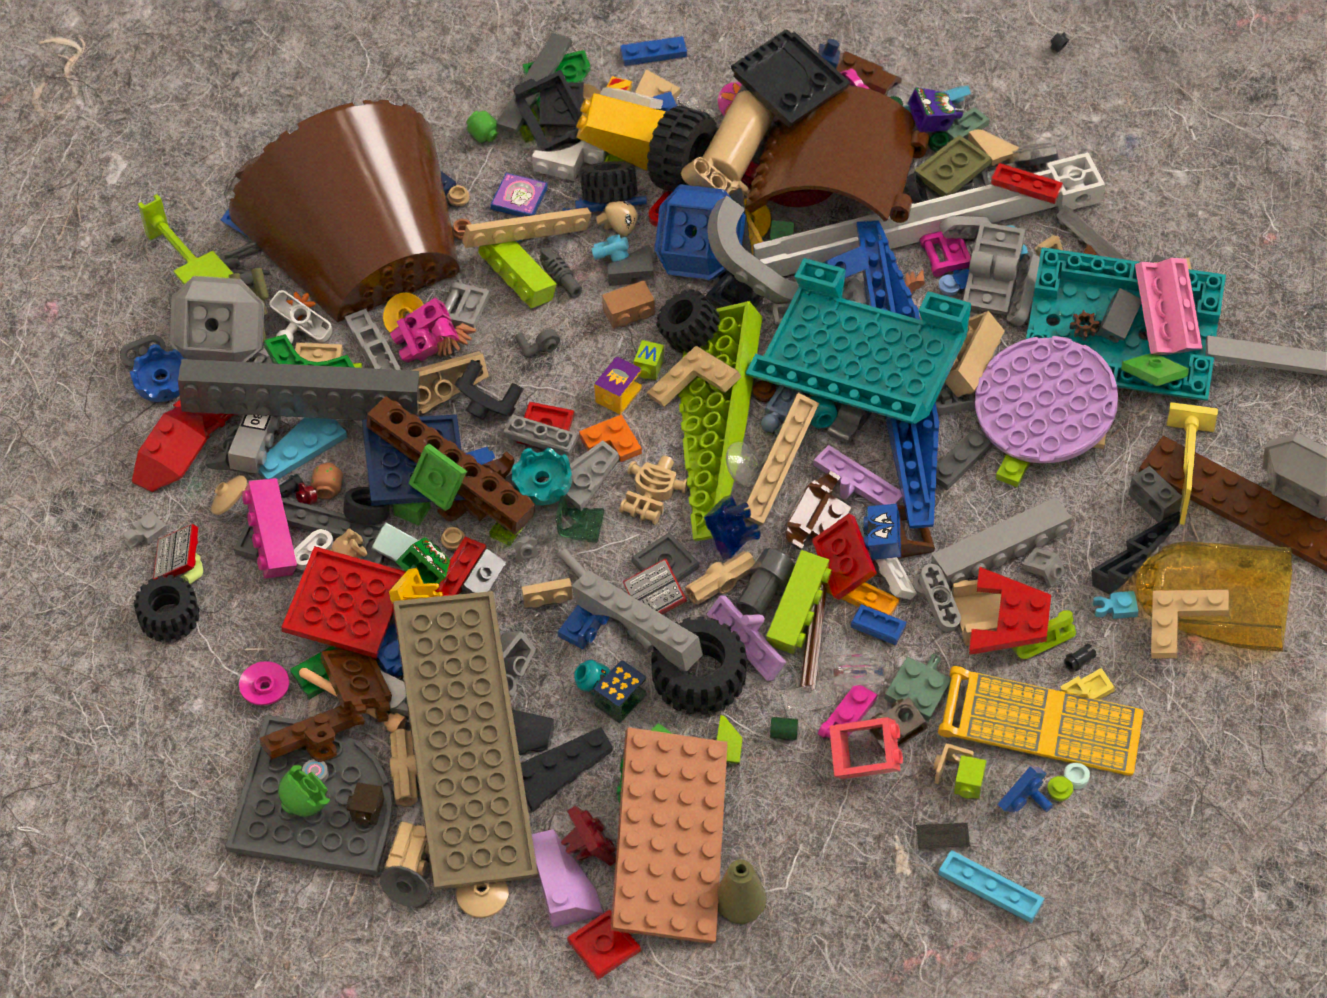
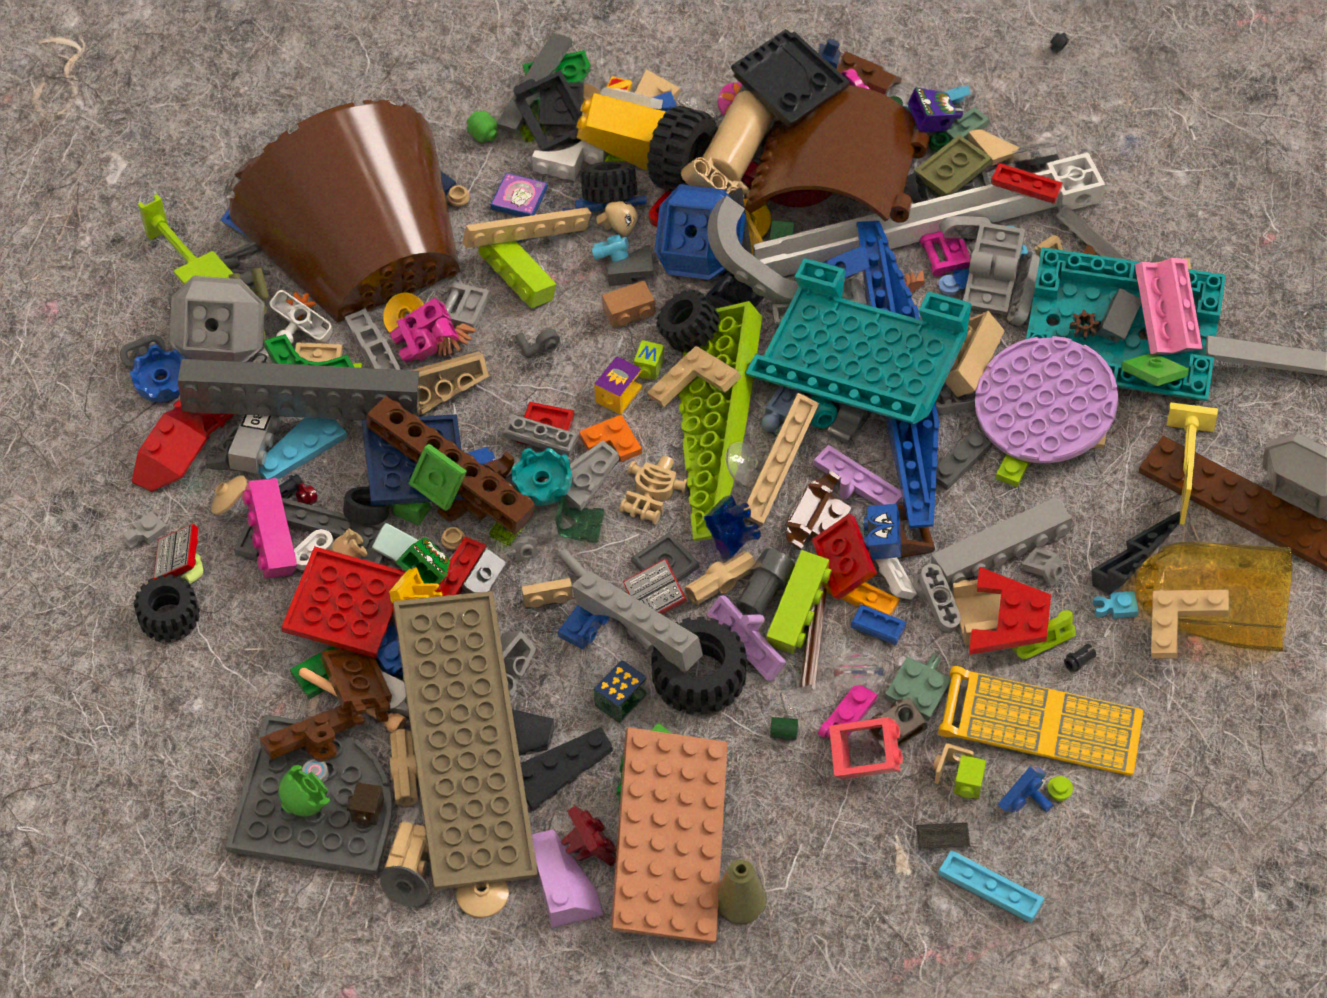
dark pink dish [239,661,289,706] -> none
nougat head [311,463,343,499] -> none
nougat plate [452,219,471,240] -> none
black connector [454,360,524,420] -> none
dark grey hinge [540,247,582,298] -> none
red tile [567,909,641,980] -> none
teal head [574,660,610,696] -> none
blue plate [620,36,687,66] -> none
lime slope [717,715,743,764] -> none
reddish brown plate [753,380,776,402] -> none
light yellow slope [1060,668,1115,700] -> none
light aqua tile [1063,763,1090,789] -> none
dark grey brick [1129,466,1182,523] -> none

